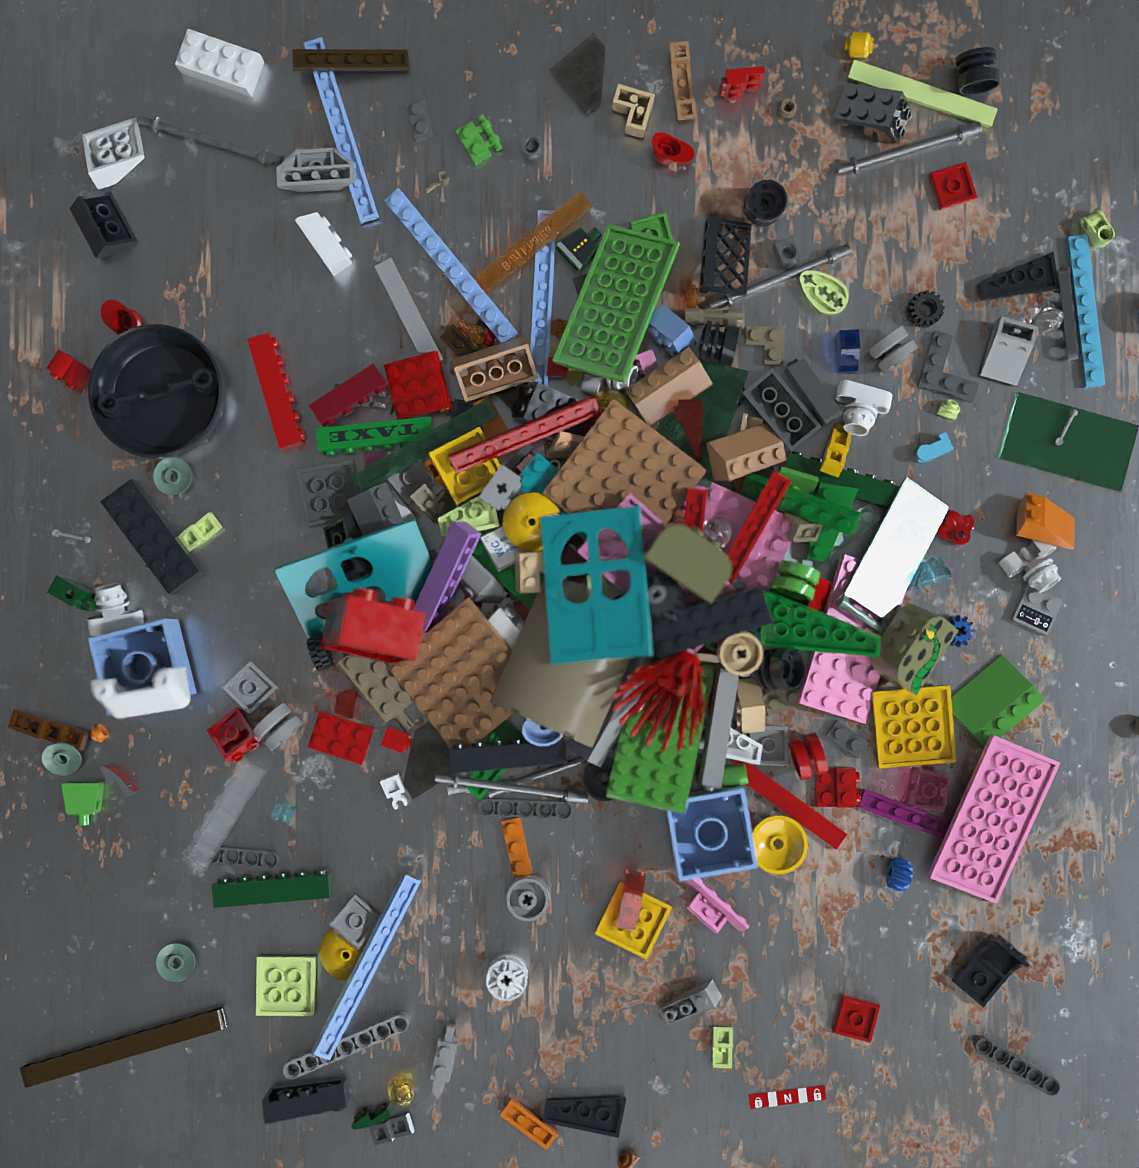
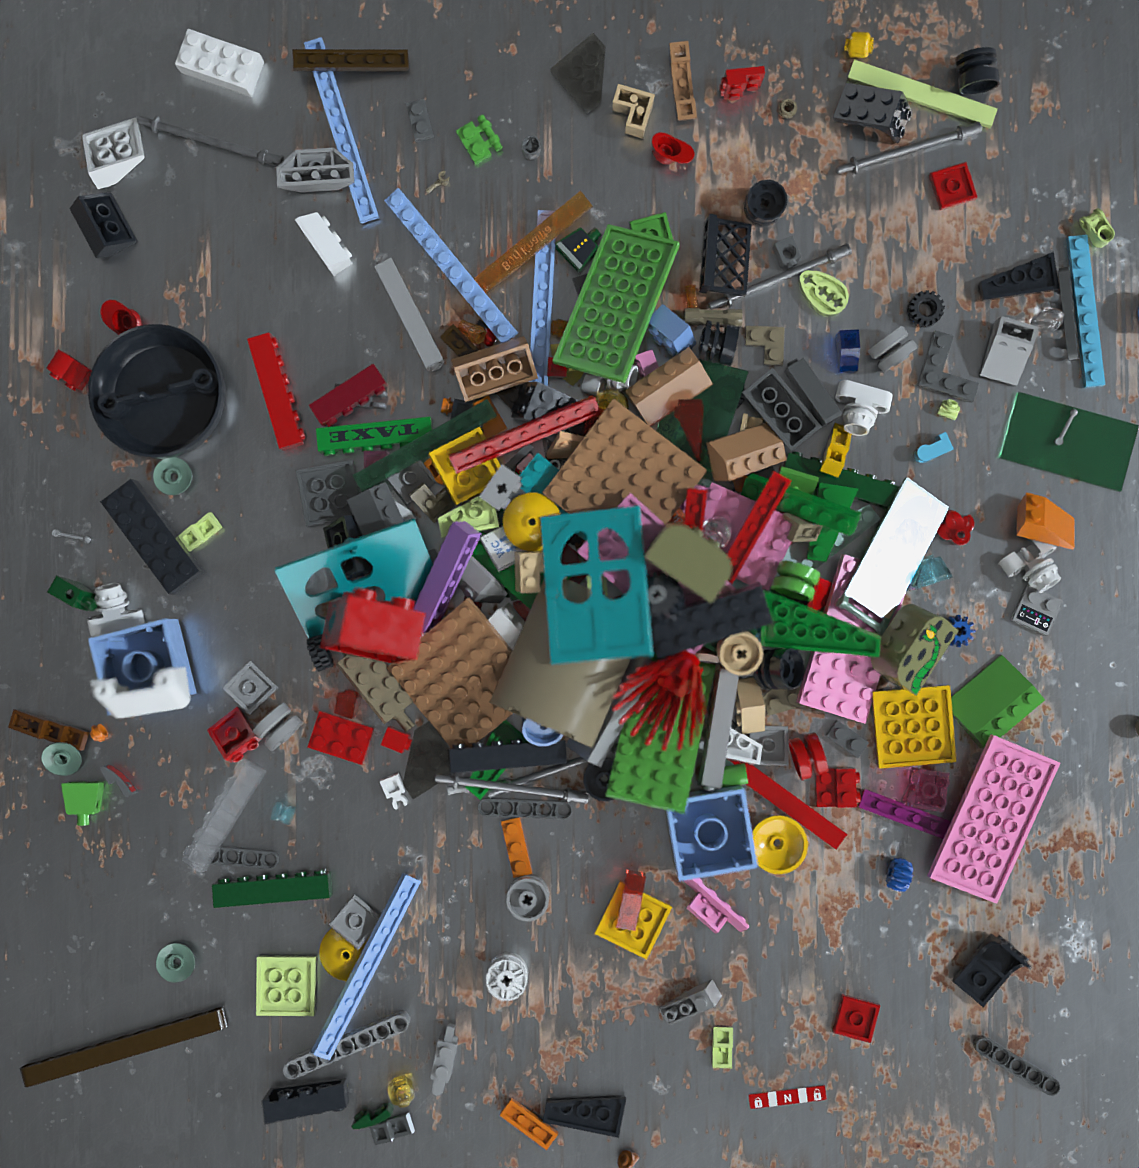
red plate [383,351,451,420] -> none

